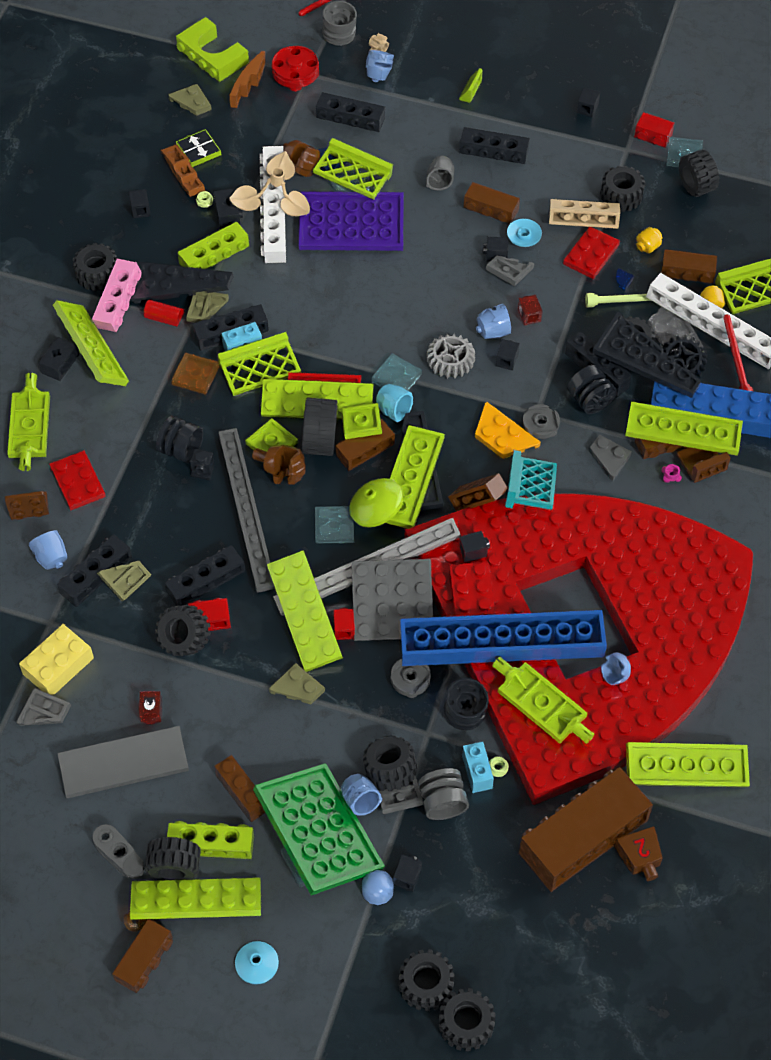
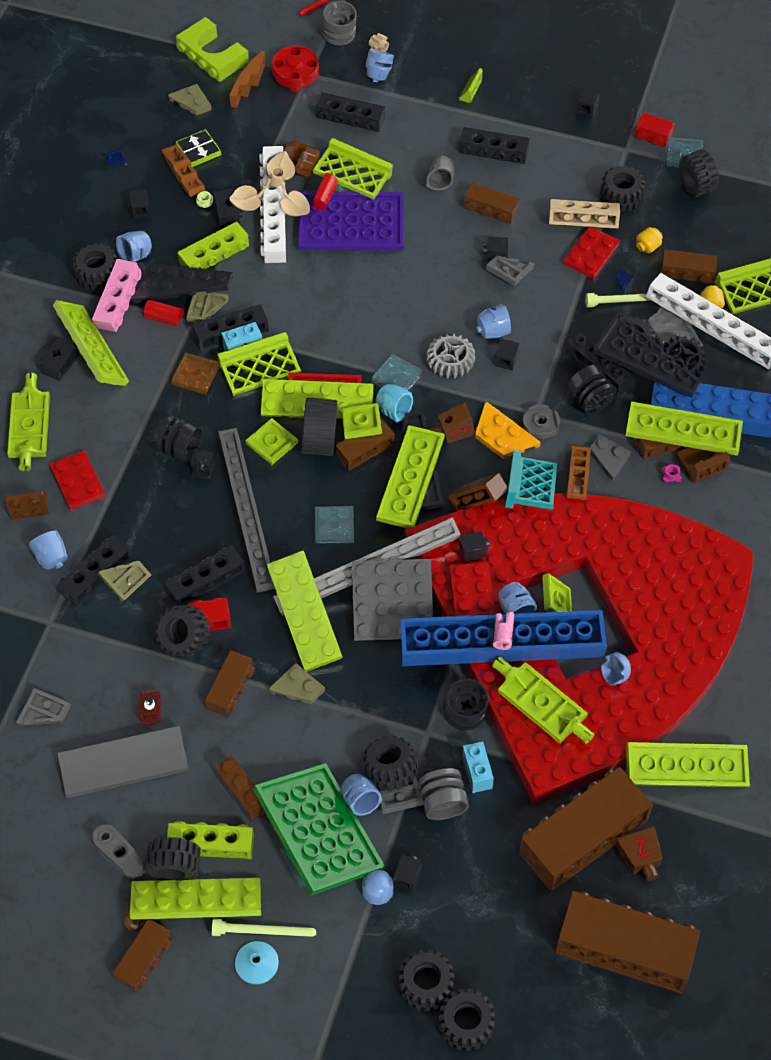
light yellow brick [19,624,94,696] -> none
reddish brown piece [252,445,306,484] -> none
red brick [333,608,355,640] -> none
lime dish [349,478,403,527] -> none
dark grey plate [391,659,431,698] -> none
yellowish green plate [489,757,509,777] -> none
medium azure dish [507,219,542,247] -> none
clear red brick [518,295,543,326] -> none
red piece [723,314,753,391] -> none
none -> clear blue tile [105,150,127,166]
none -> medium blue helmet [116,231,152,262]
none -> reddish brown brick [205,650,255,718]
none -> yellowish green piece [212,918,316,937]
none -> red brick [313,173,338,211]
none -> reddish brown torso [430,403,475,443]
none -> bright pink hinge [493,612,514,650]
none -> medium blue helmet [498,582,537,614]
none -> lime tile [543,573,572,612]
none -> reddish brown brick [556,891,700,994]
none -> dark orange slope [567,446,591,500]

